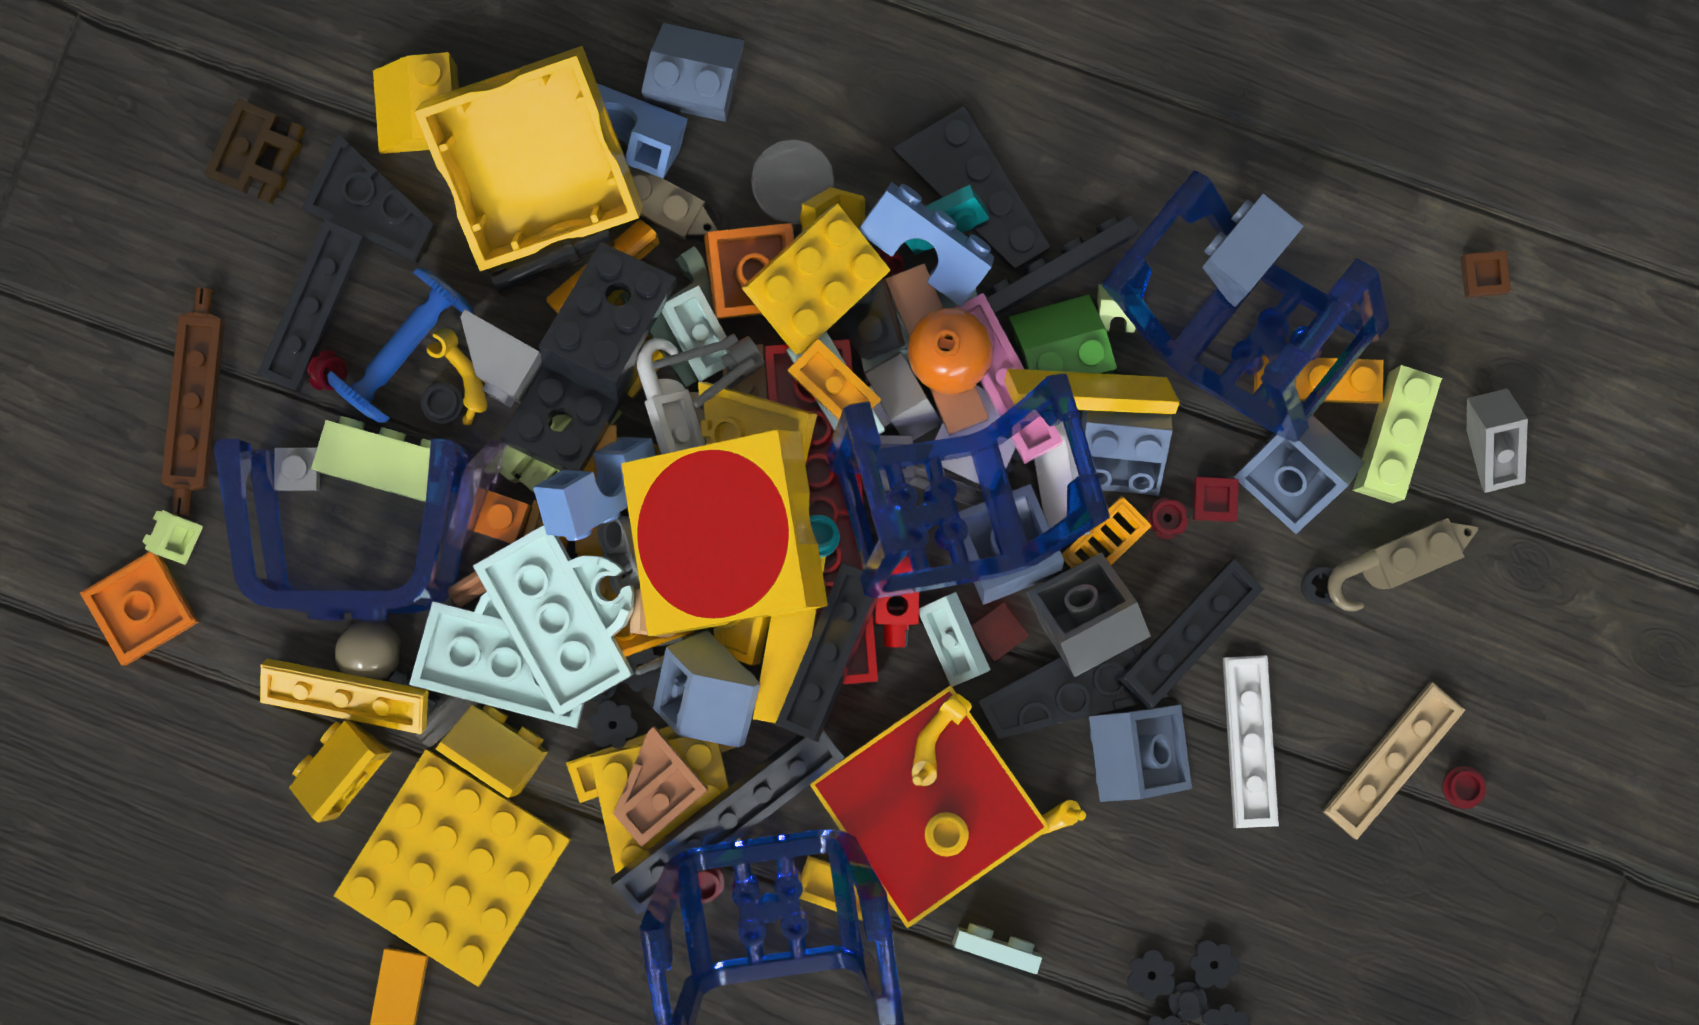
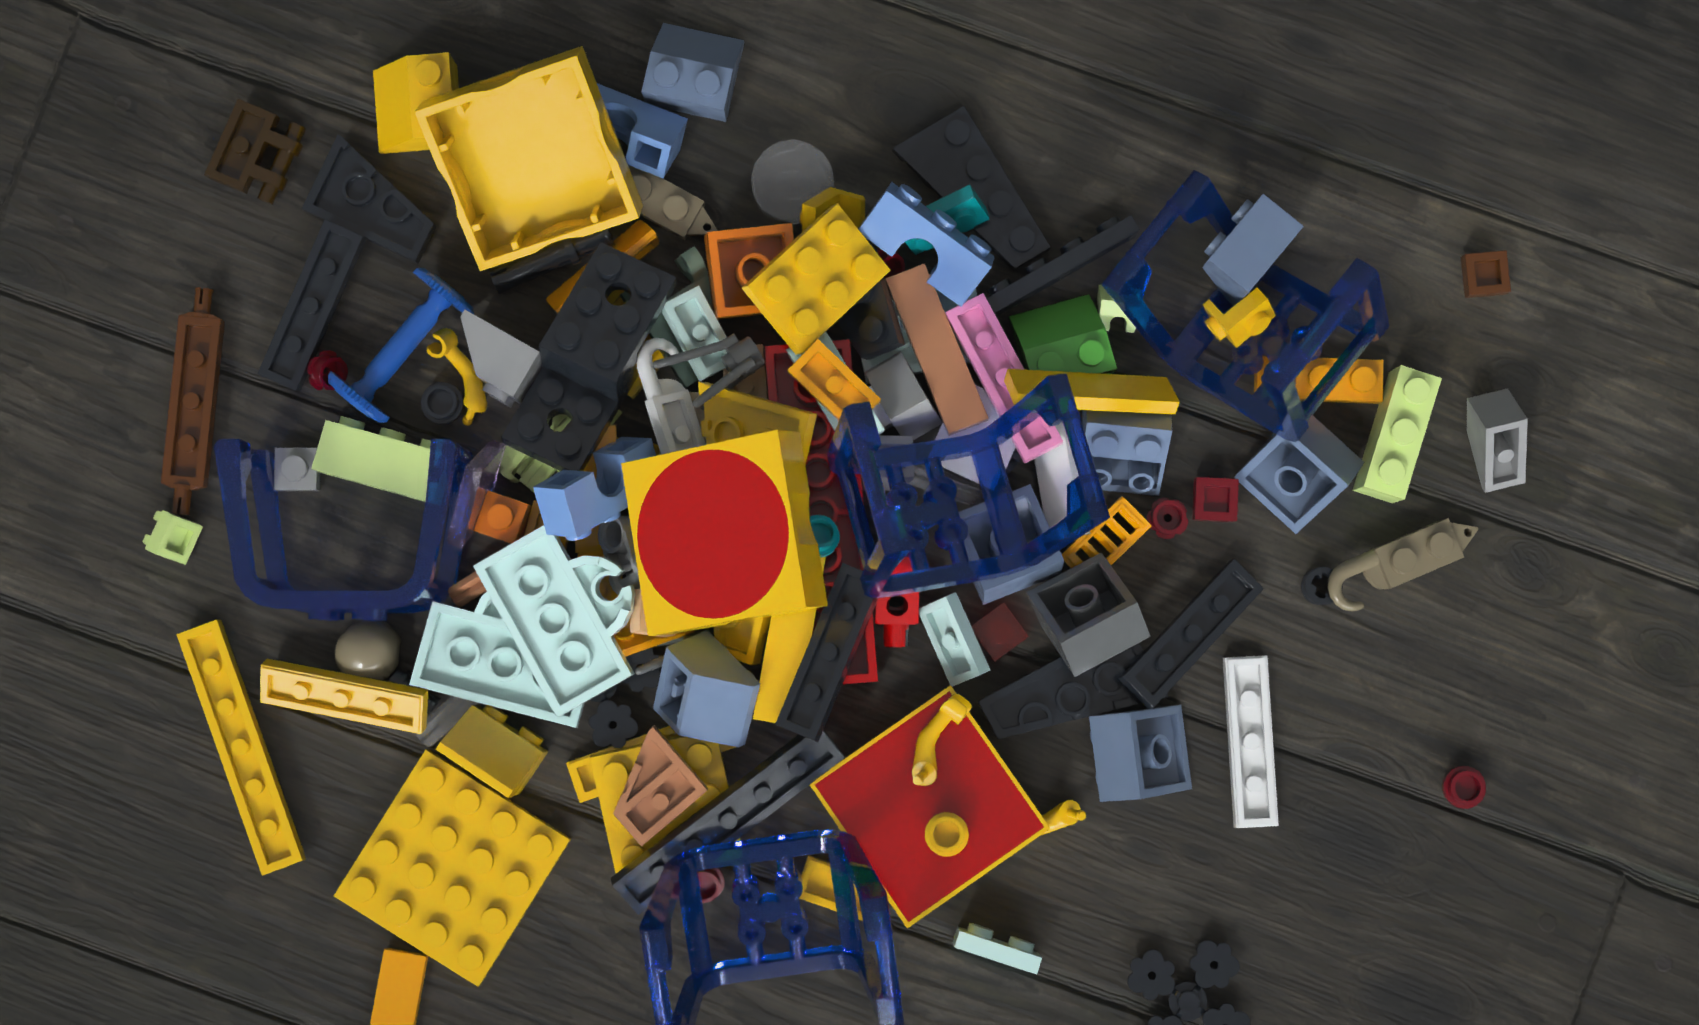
orange tile [80,552,199,666] -> none
yellow slope [289,720,392,823] -> none
orange cylinder [907,307,994,395] -> none
tan tile [1322,682,1465,840] -> none
none -> yellow plate [176,619,306,876]
none -> yellow bracket [1202,287,1276,348]

